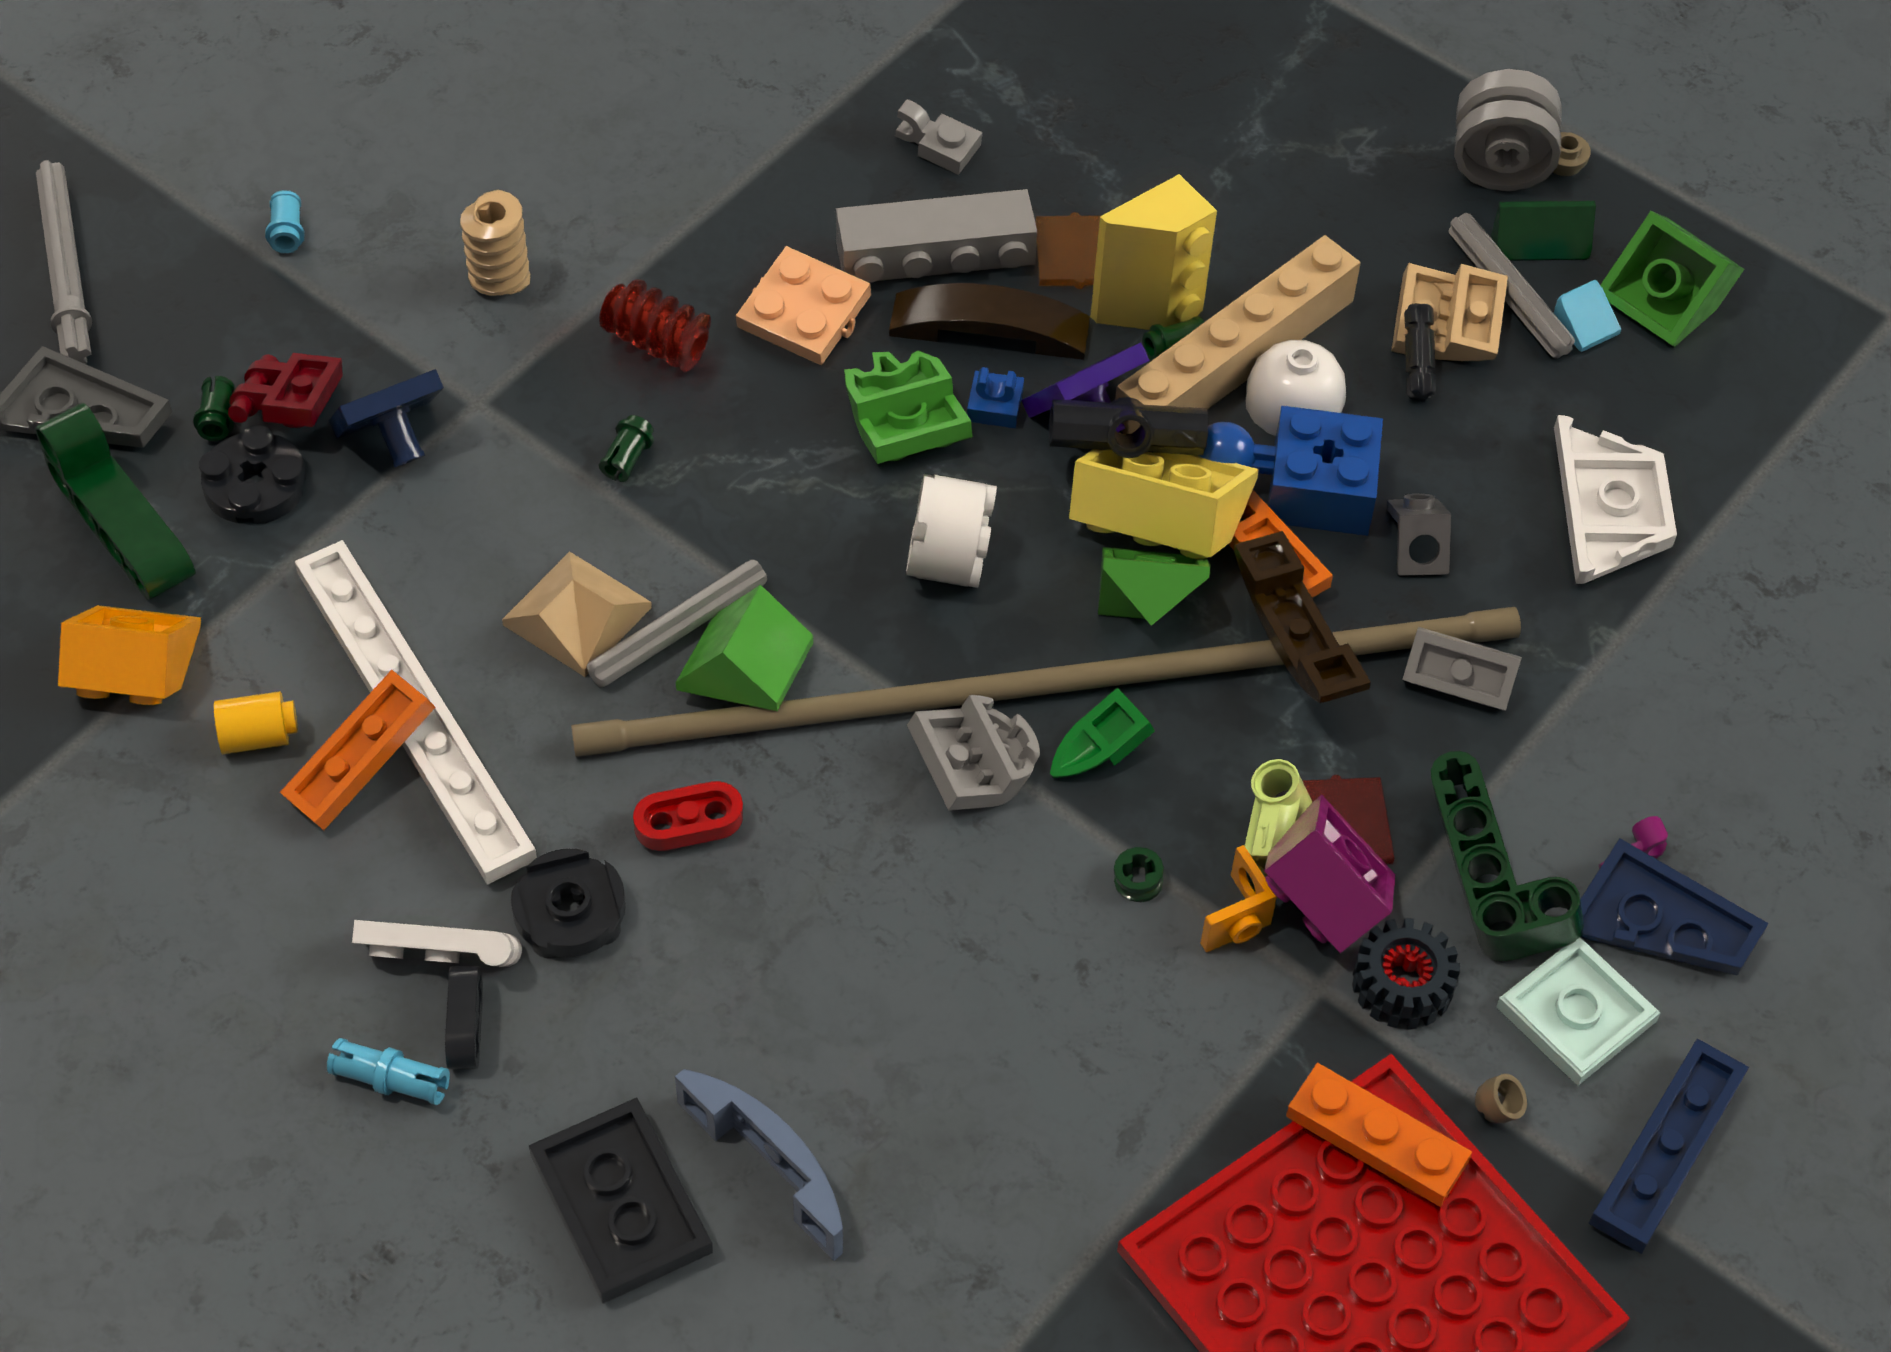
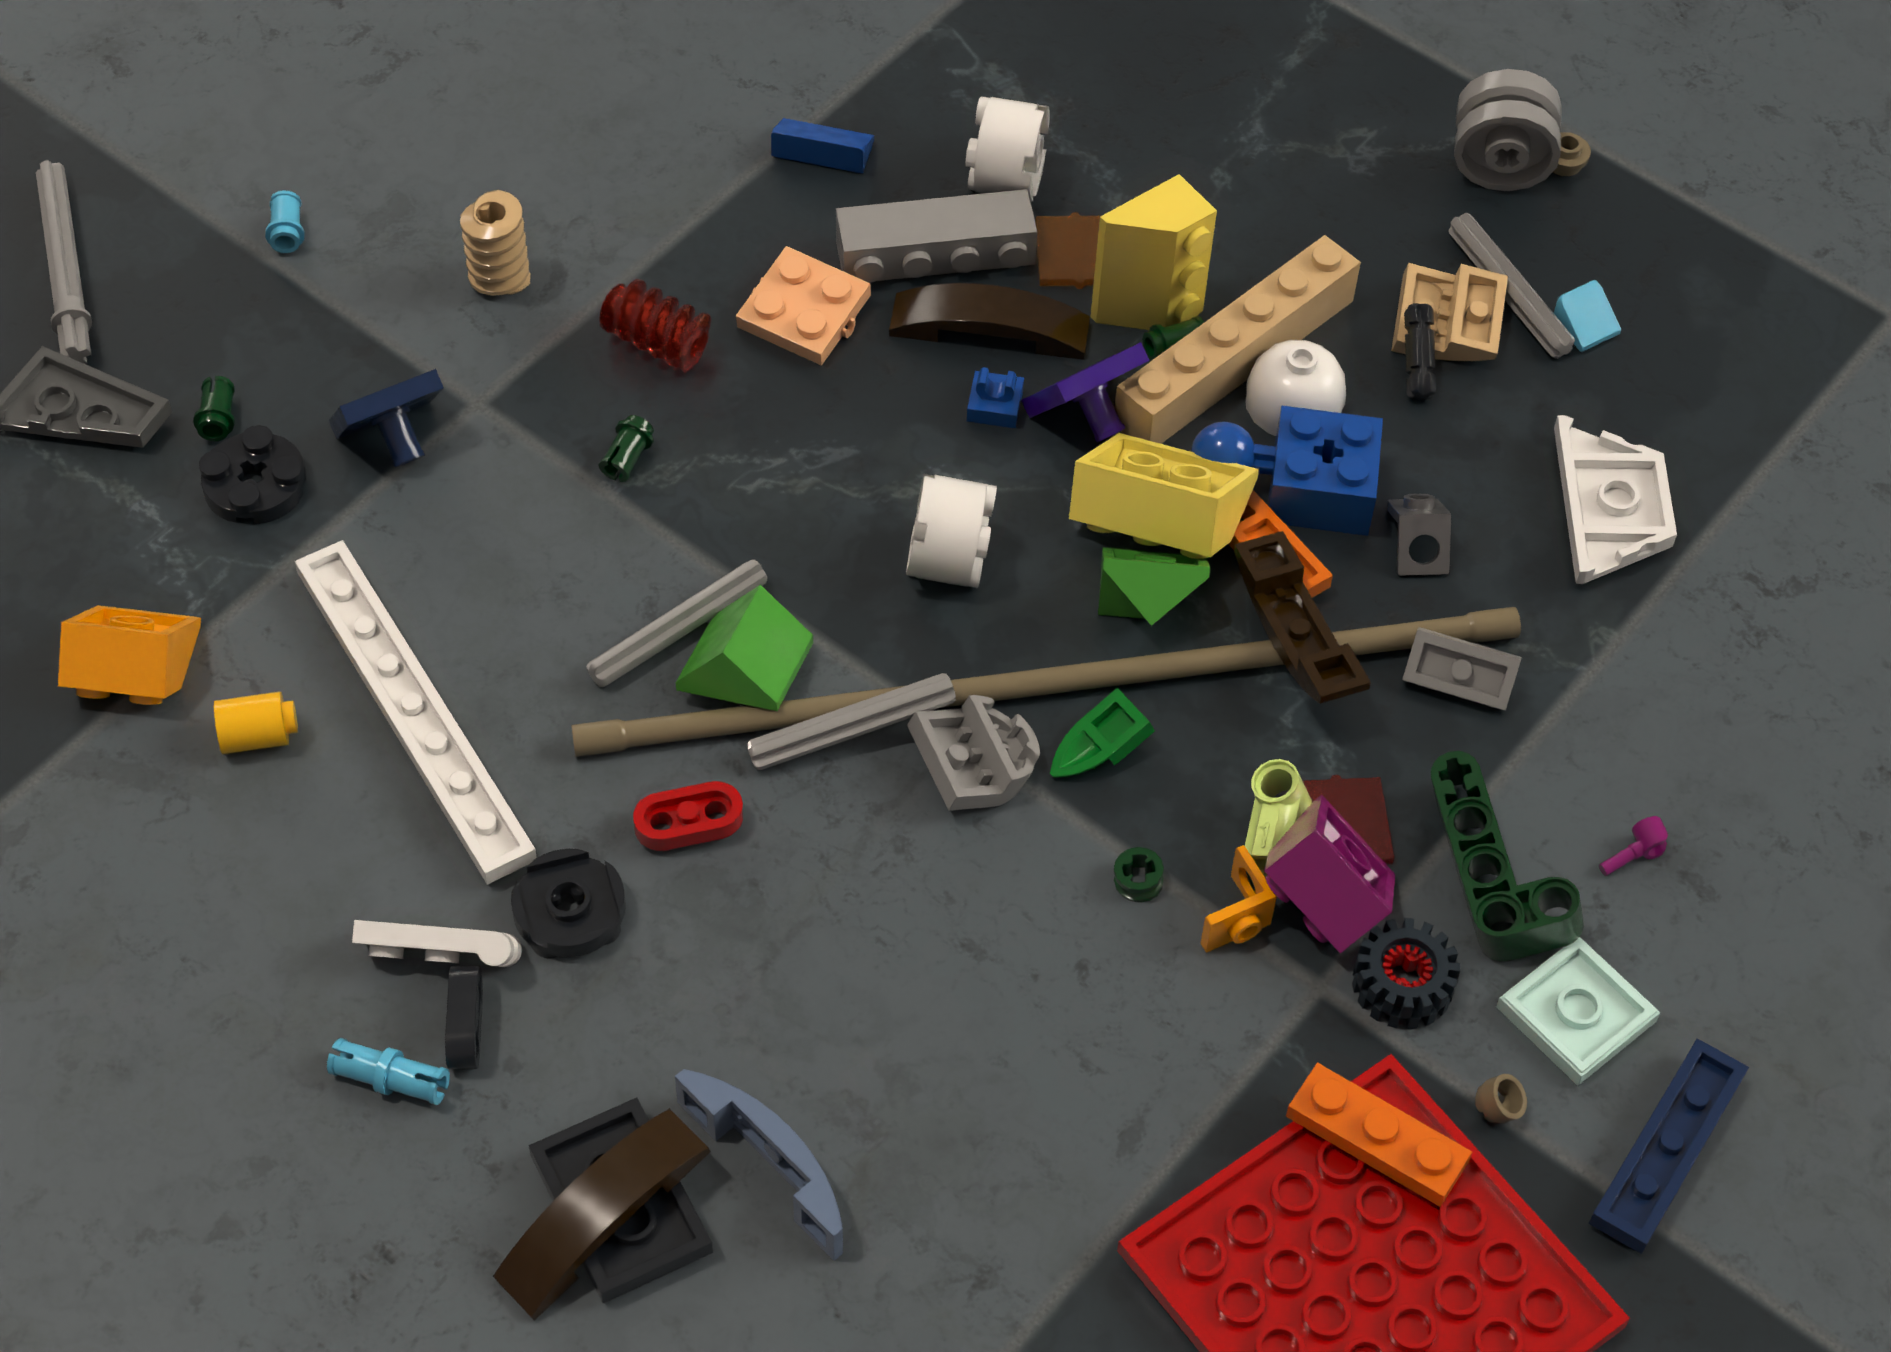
dark green beam [35,402,196,600] -> none
dark red plate [228,353,343,428] -> none
orange plate [280,670,436,831] -> none
tan slope [502,551,652,677] -> none
bright green plate [844,351,973,464] -> none
light grey plate [895,99,983,175] -> none
black piece [1049,397,1208,458] -> none
dark green slope [1491,201,1596,261] -> none
dark blue wing [1580,838,1769,975] -> none
bright green slope [1601,211,1745,347] -> none
none -> dark brown slope [493,1108,711,1321]
none -> light grey axle [747,673,956,770]
none -> blue slope [771,118,874,173]
none -> white brick [965,96,1050,202]

